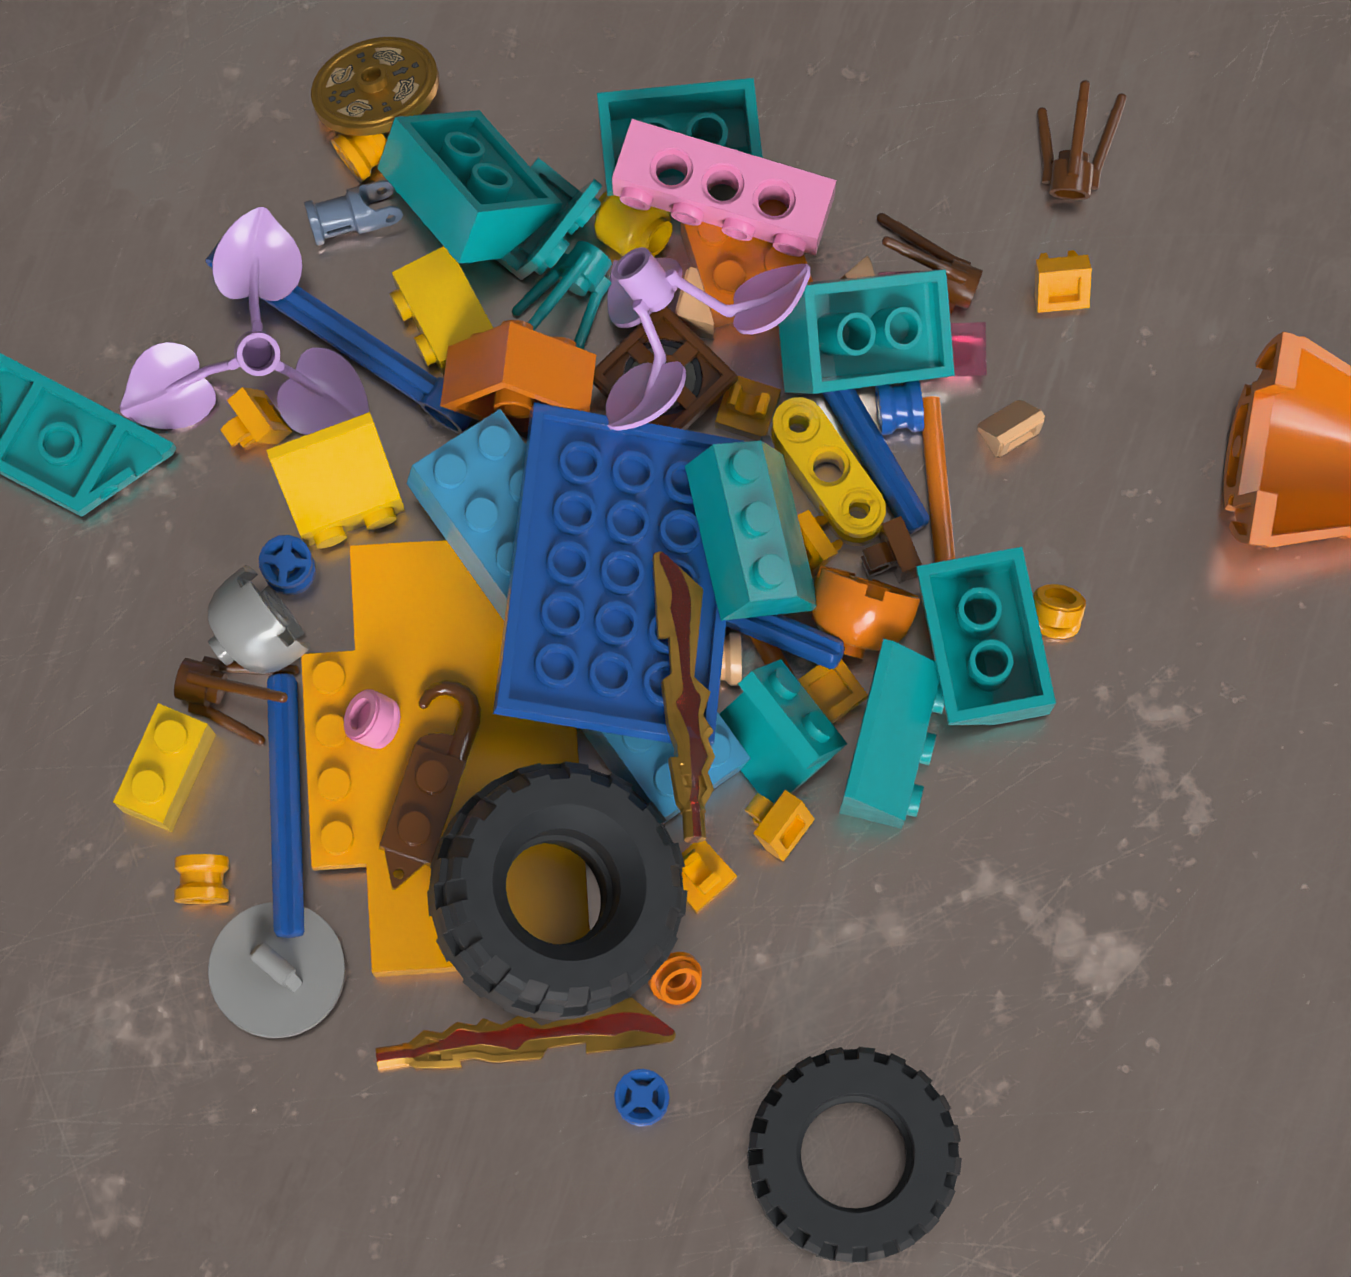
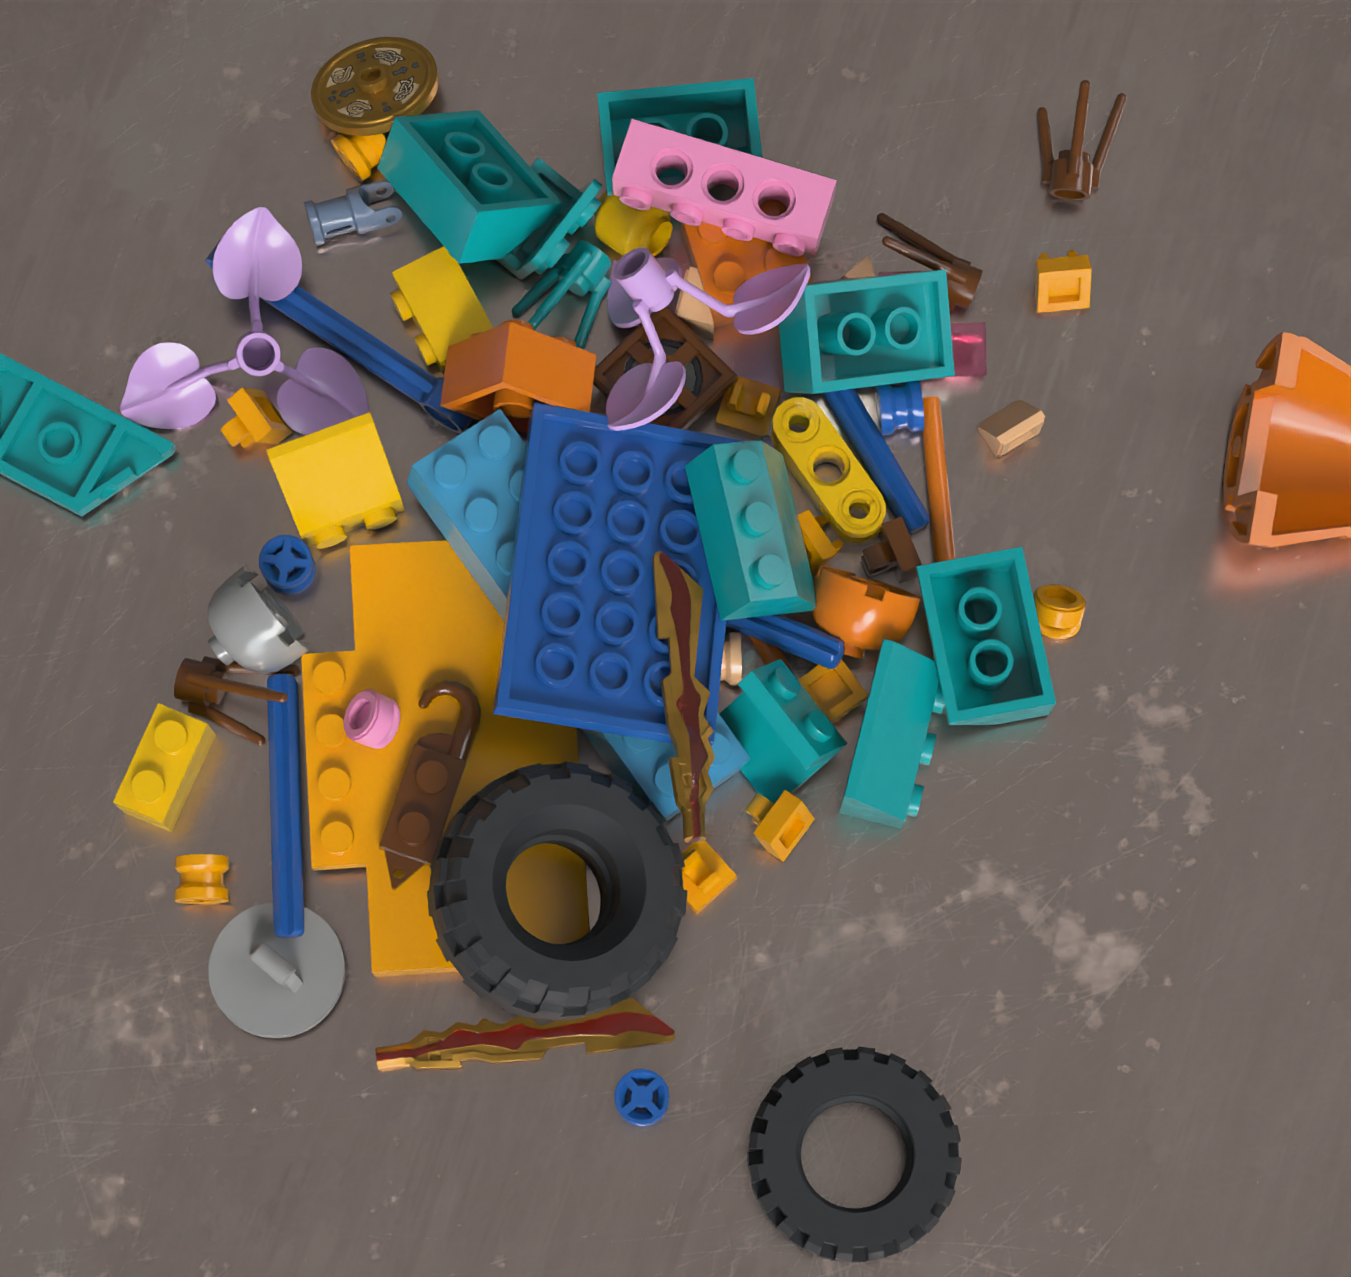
orange plate [648,952,702,1005] -> none

